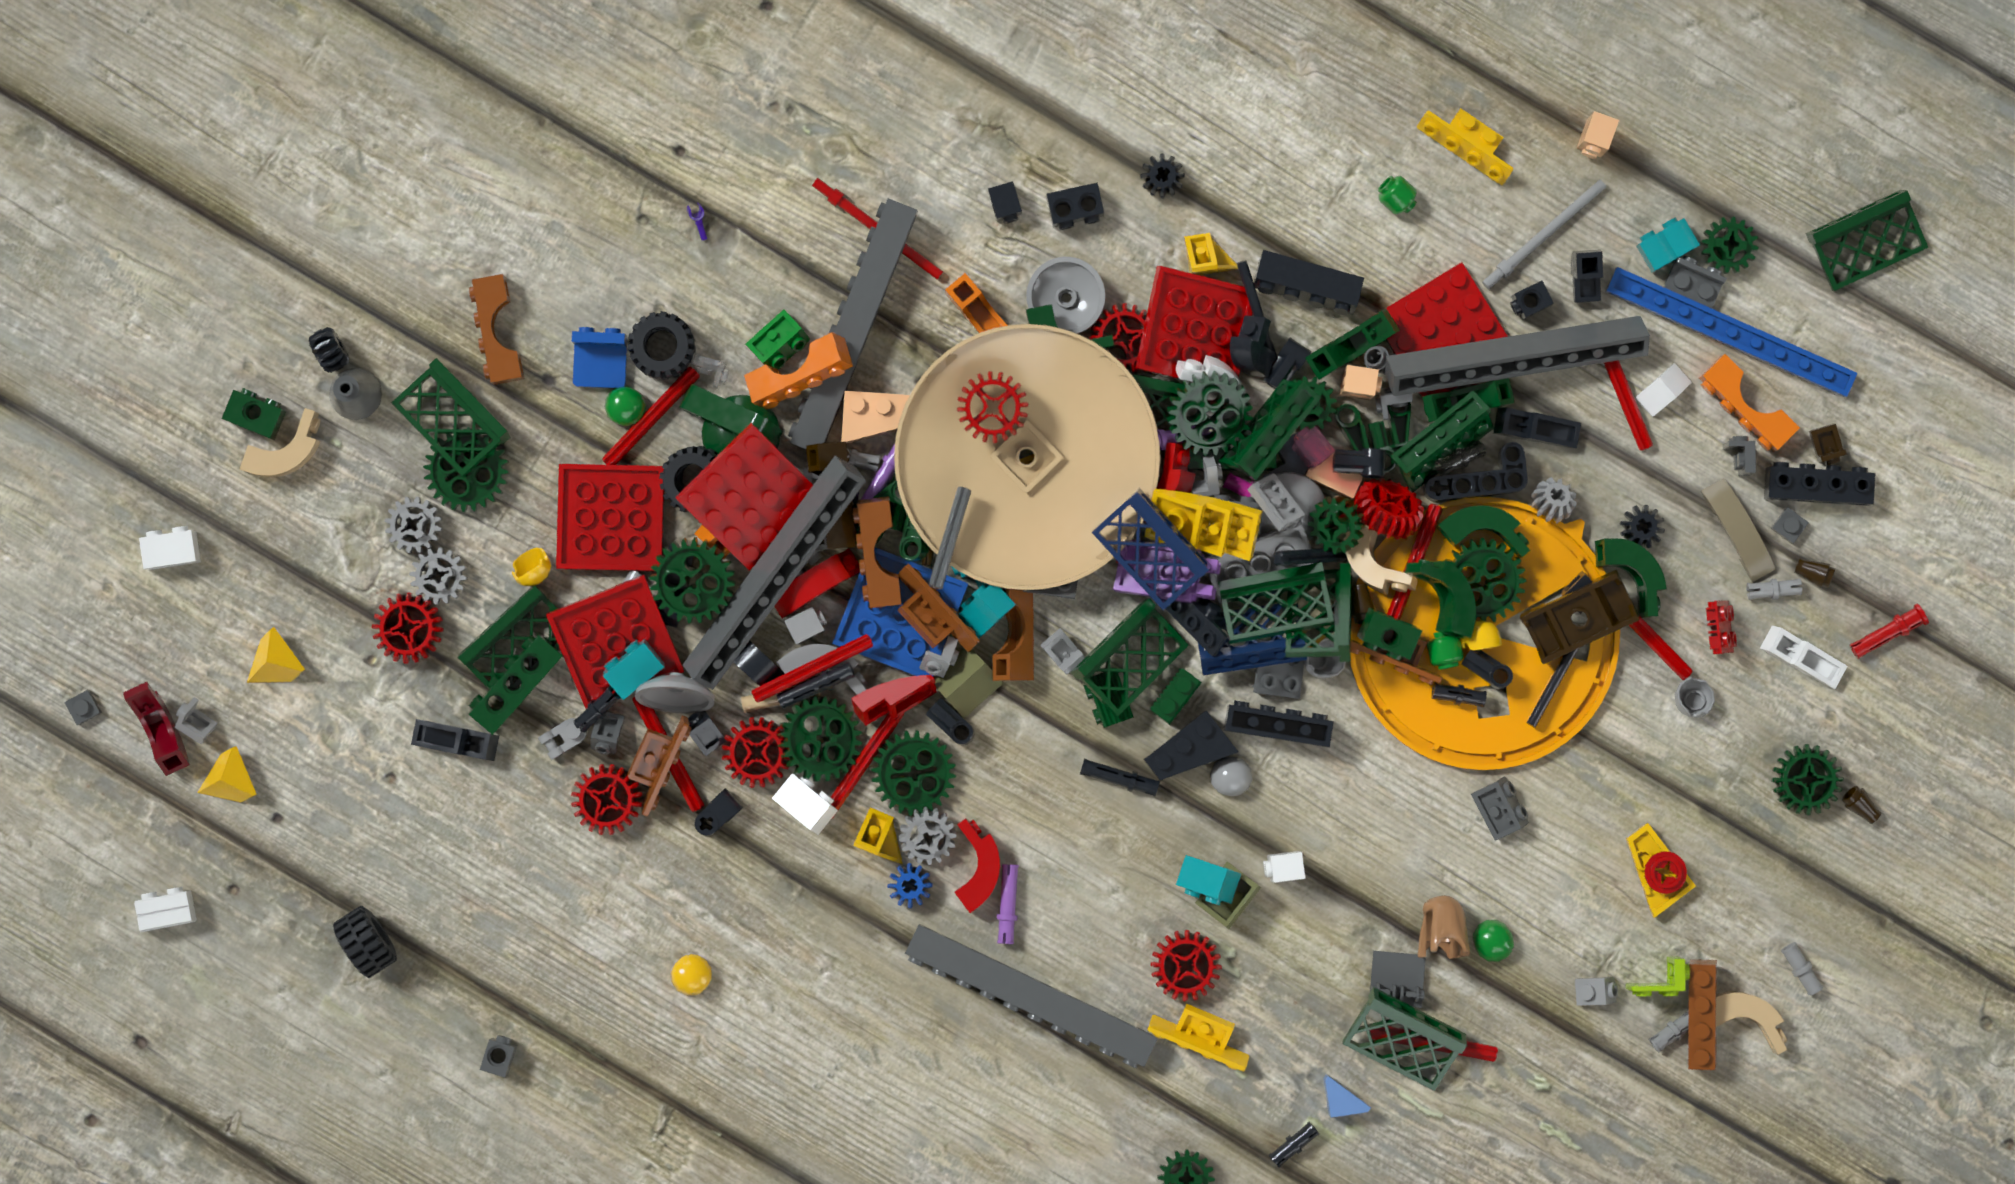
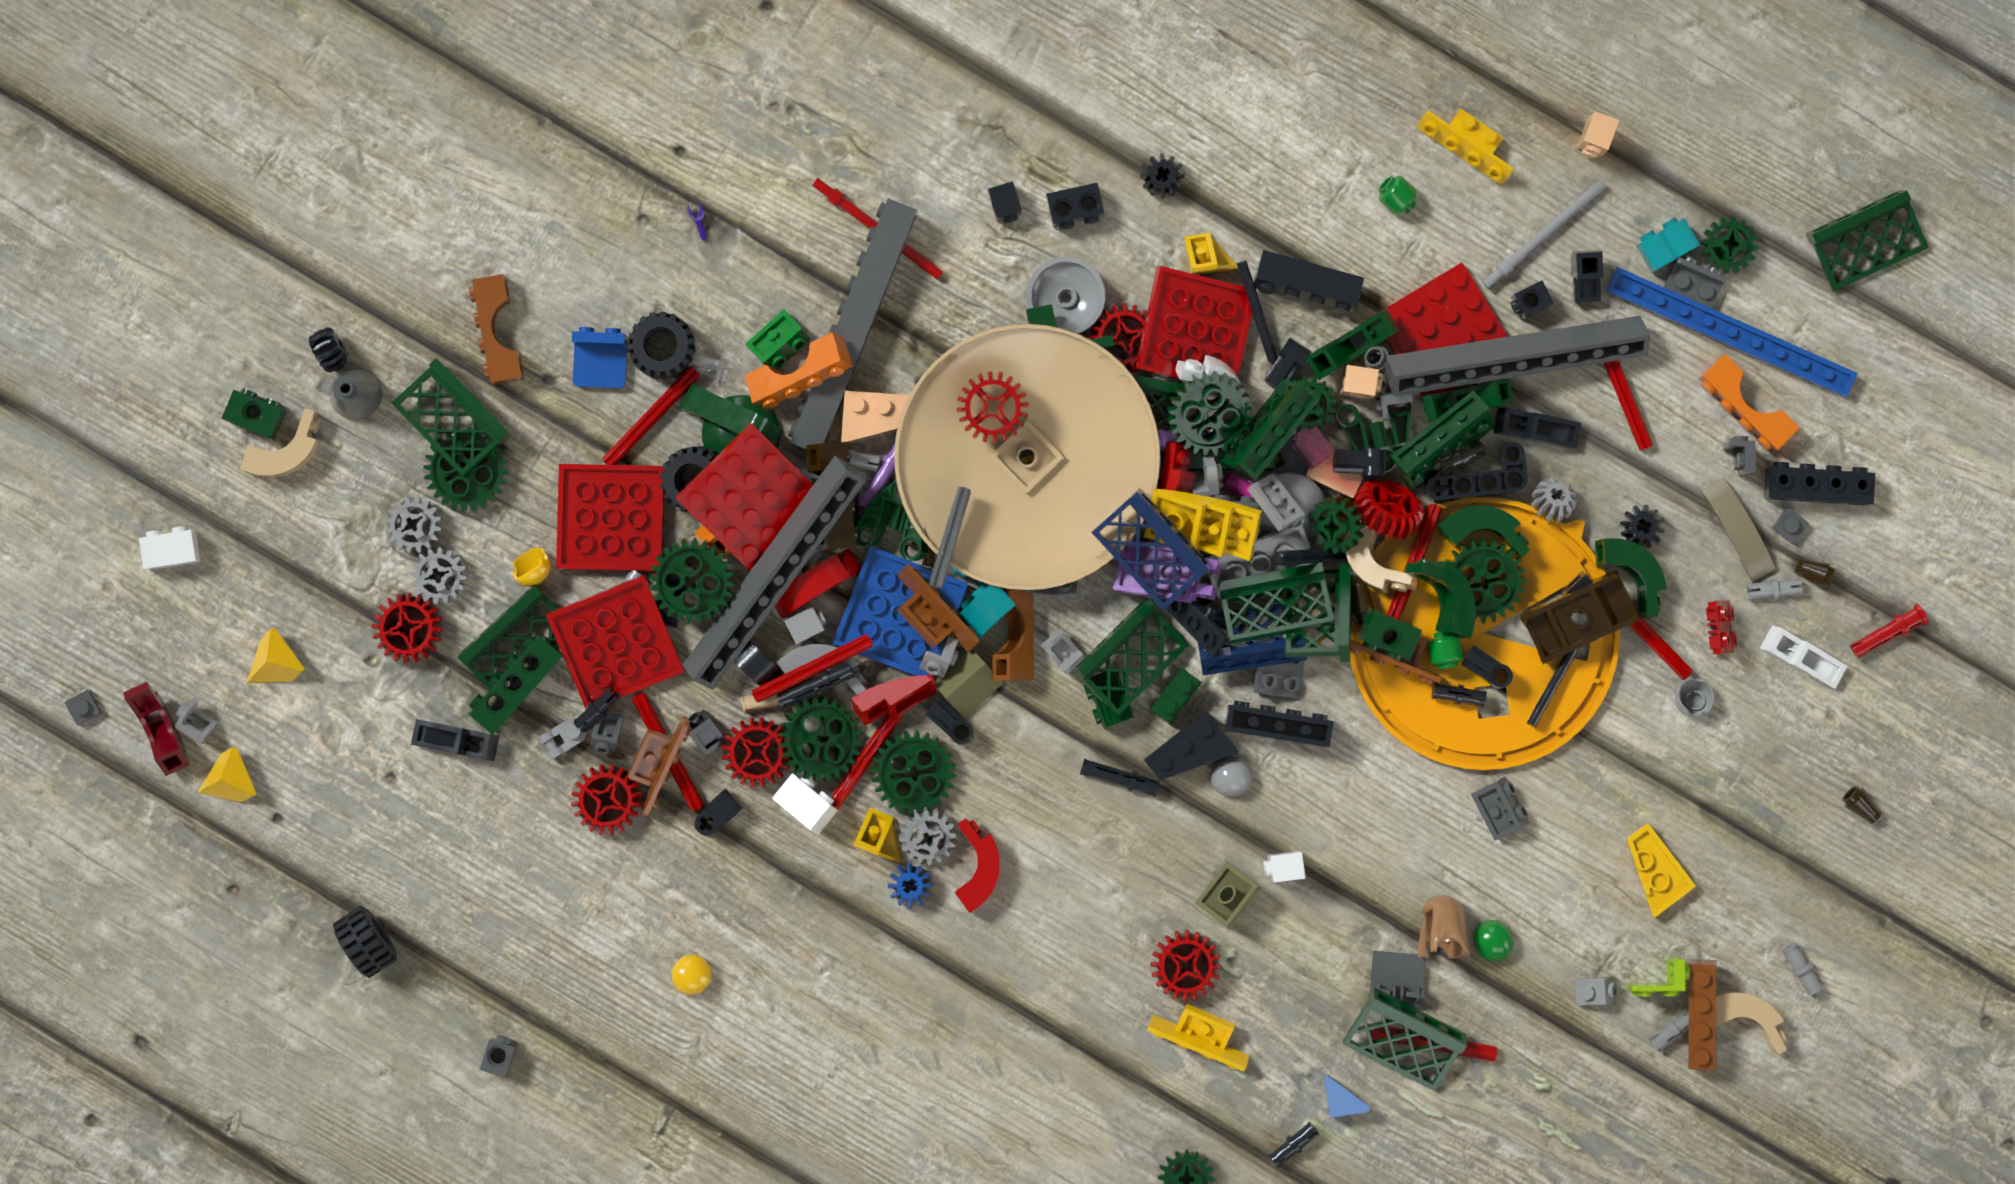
white brick [134,887,197,932] -> none
teal brick [603,639,665,700] -> none
green hair [604,386,646,427] -> none
light grey dish [635,672,715,713] -> none
dark orange arch [853,497,901,608] -> none
dark grey brick [905,924,1158,1069] -> none
orange arch [945,273,1008,333] -> none
medium lavender pin [997,864,1019,944] -> none
teal brick [1176,855,1241,905] -> none
black brick [1230,315,1275,377] -> none
light grey hair [1303,639,1346,679] -> none
yellow hair [1460,620,1502,650] -> none
white slope [1635,363,1692,417] -> none
red gear [1644,851,1687,894] -> none
dark green gear [1771,744,1844,815] -> none
dark brown bracket [1809,423,1847,465] -> none

